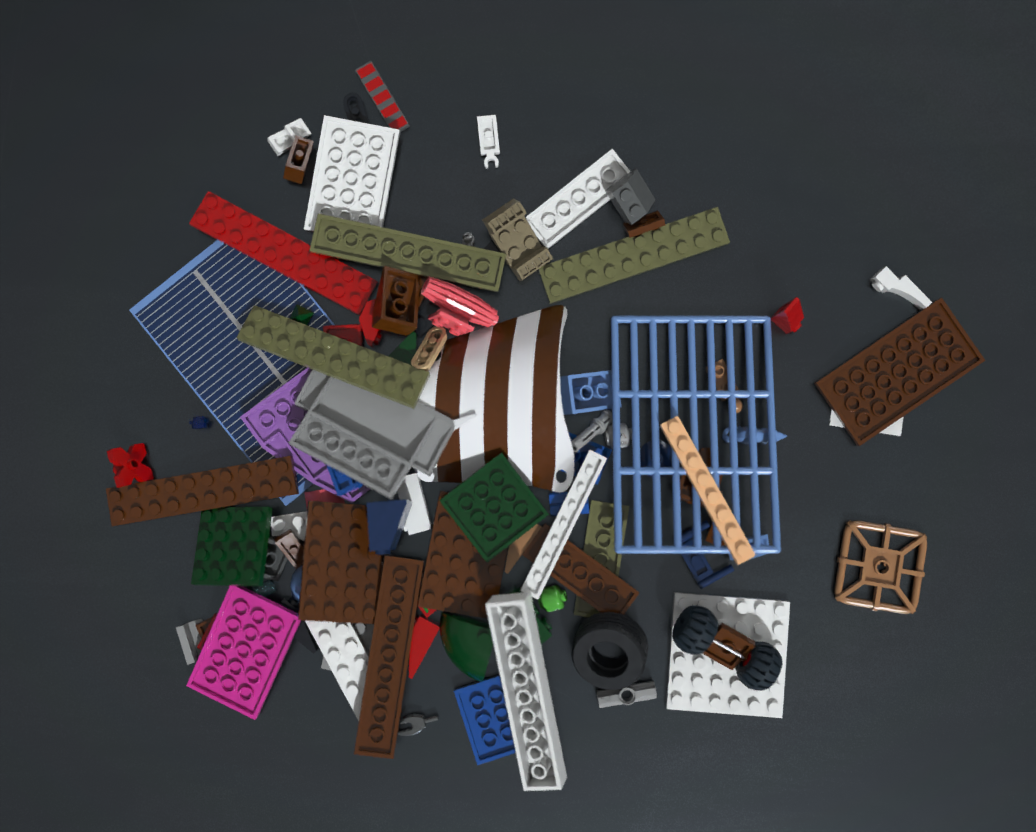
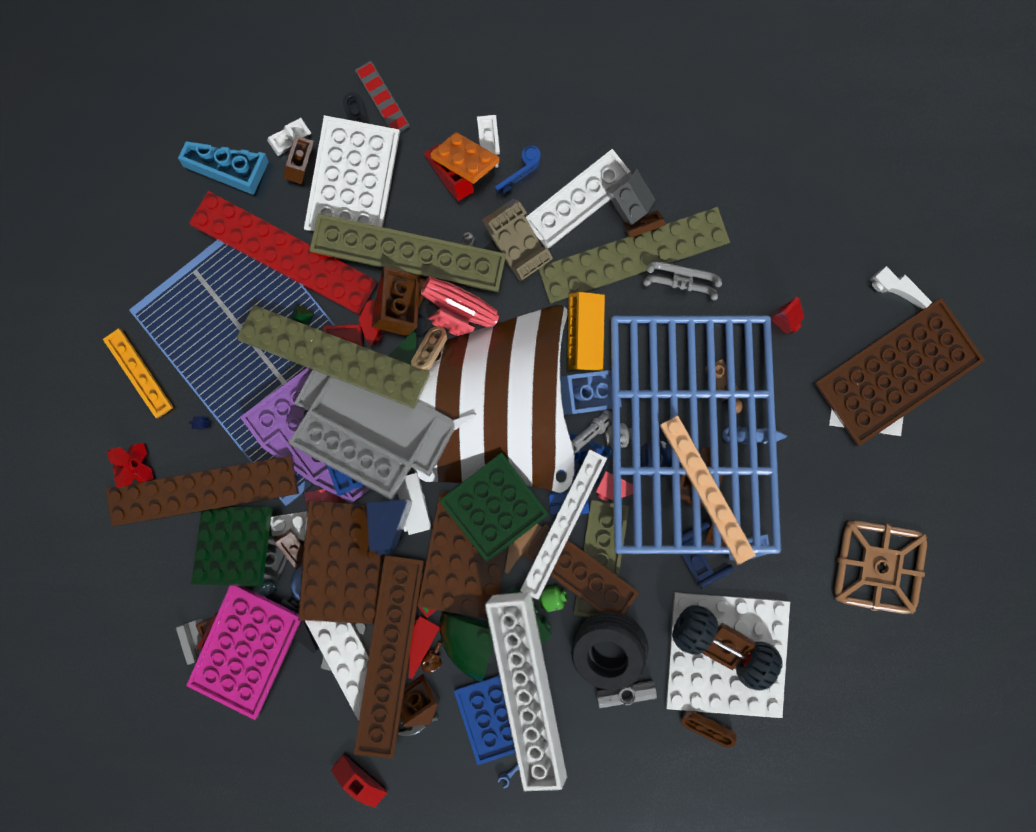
none -> light orange plate [103,328,174,418]
none -> dark azure wedge [178,141,269,195]
none -> red slope [331,754,387,808]
none -> reddish brown slope [400,675,440,727]
none -> reddish brown piece [421,641,442,673]
none -> red slope [424,143,474,201]
none -> orange plate [430,132,499,184]
none -> blue door [495,145,541,195]
none -> medium blue hand [498,763,519,788]
none -> light orange brick [567,292,605,371]
none -> coral slope [595,471,633,502]
none -> light grey piece [643,261,722,300]
none -> reddish brown plate [681,711,737,747]

